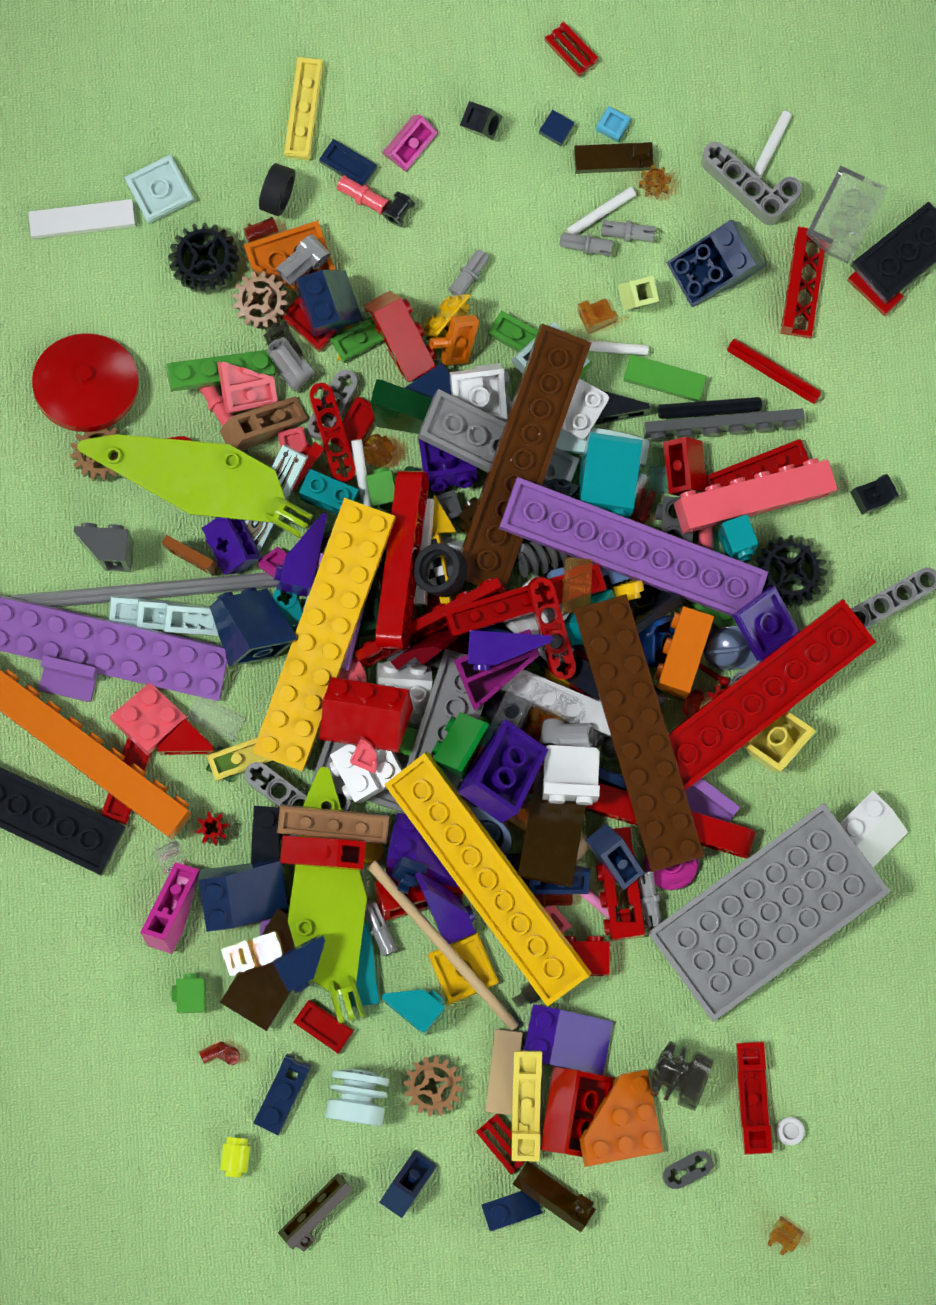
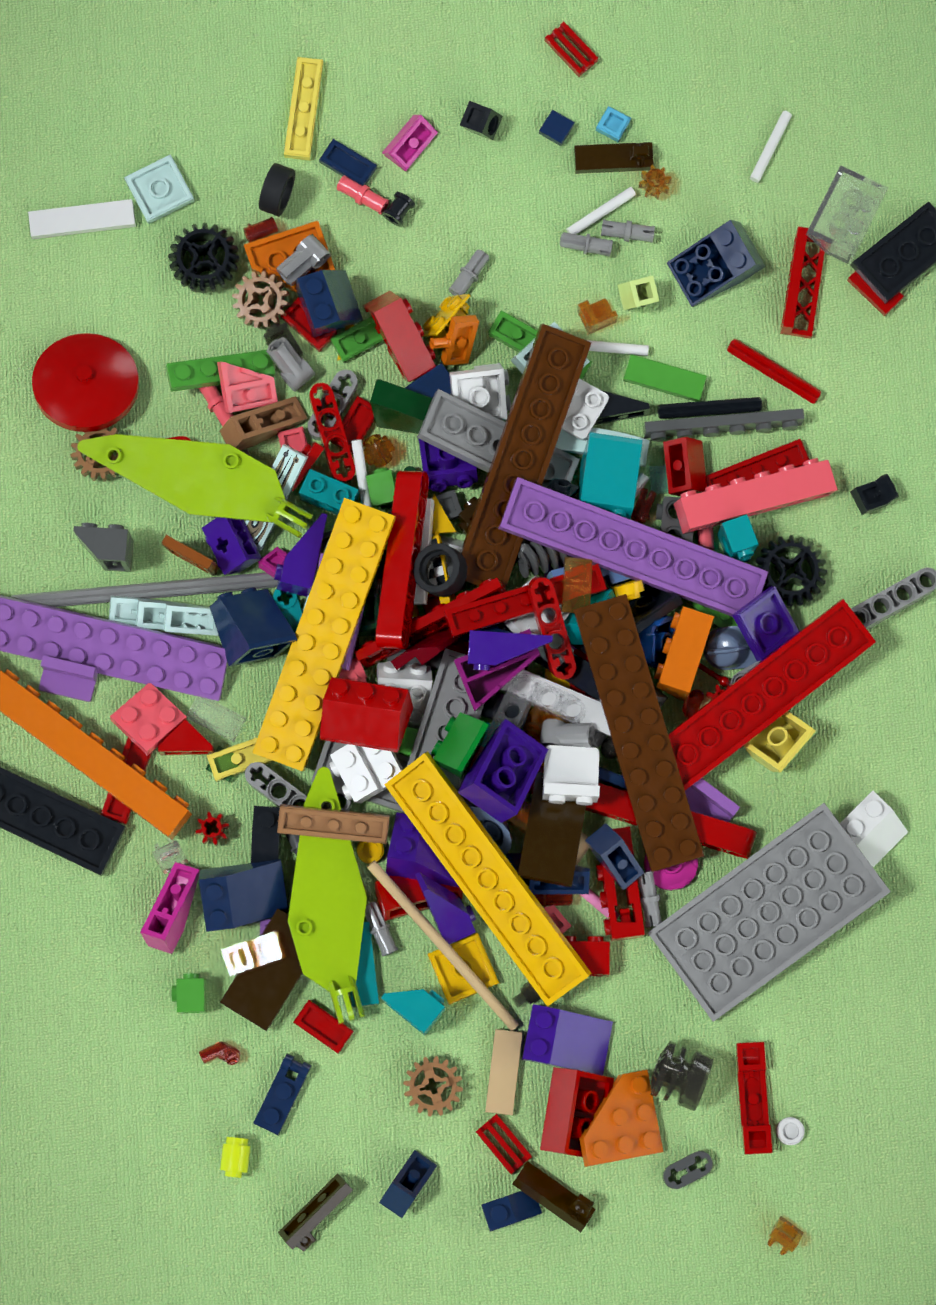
dark blue slope [271,934,325,993] -> none
red slope [280,836,366,871] -> none
light aqua wheel [325,1069,389,1126] -> none
coral tile [350,736,377,774] -> none
dark blue tile [390,856,427,894] -> none
light yellow slope [512,1050,542,1161] -> none
light grey beam [701,142,802,225] -> none

